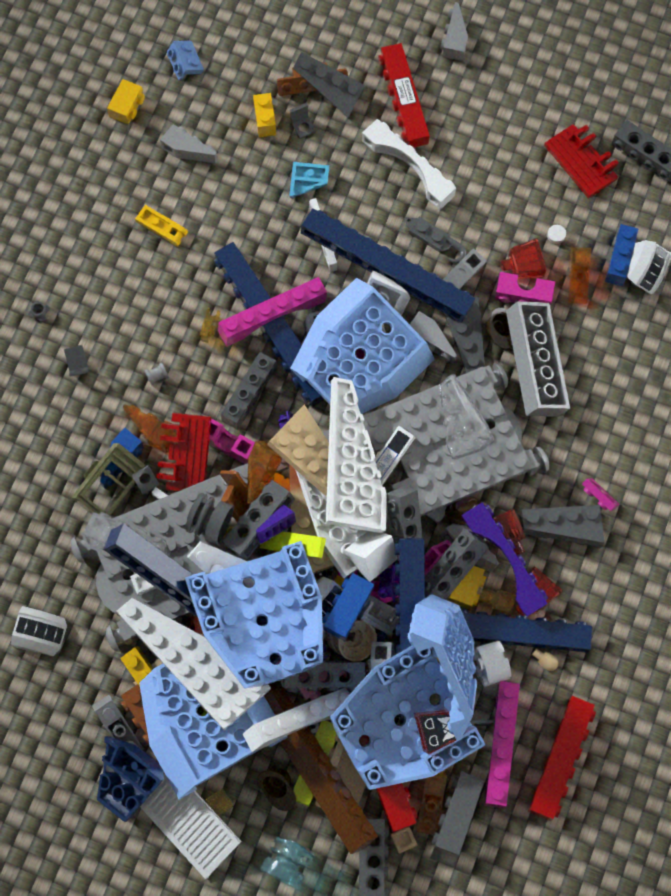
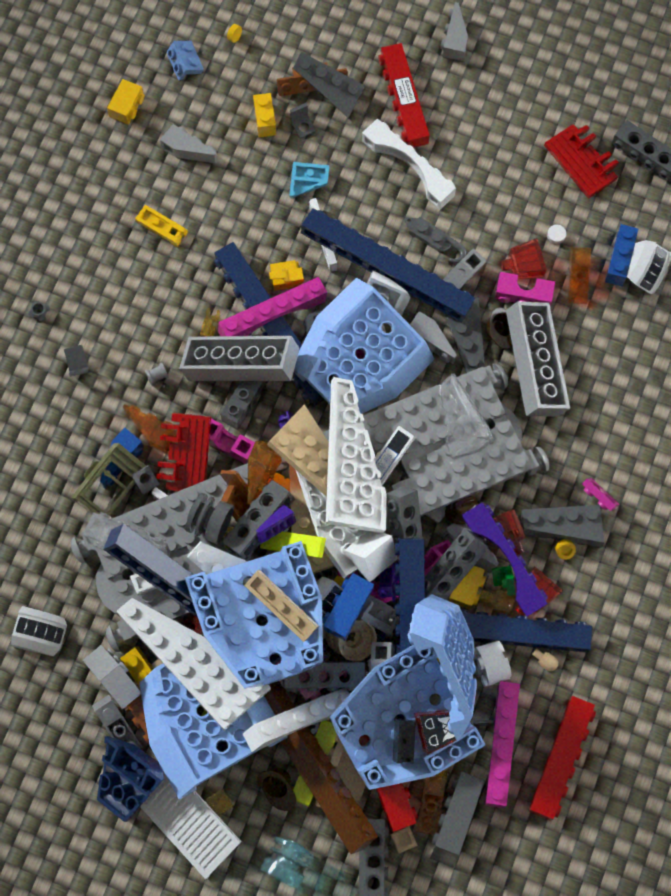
none -> light grey wedge [83,645,142,709]
none -> light grey brick [179,336,300,381]
none -> yellow tile [227,24,242,43]
none -> tan plate [244,570,319,642]
none -> yellow piece [269,260,304,291]
none -> black hinge [393,719,416,764]
none -> green bracket [492,566,516,596]
none -> yellow tile [555,539,576,560]

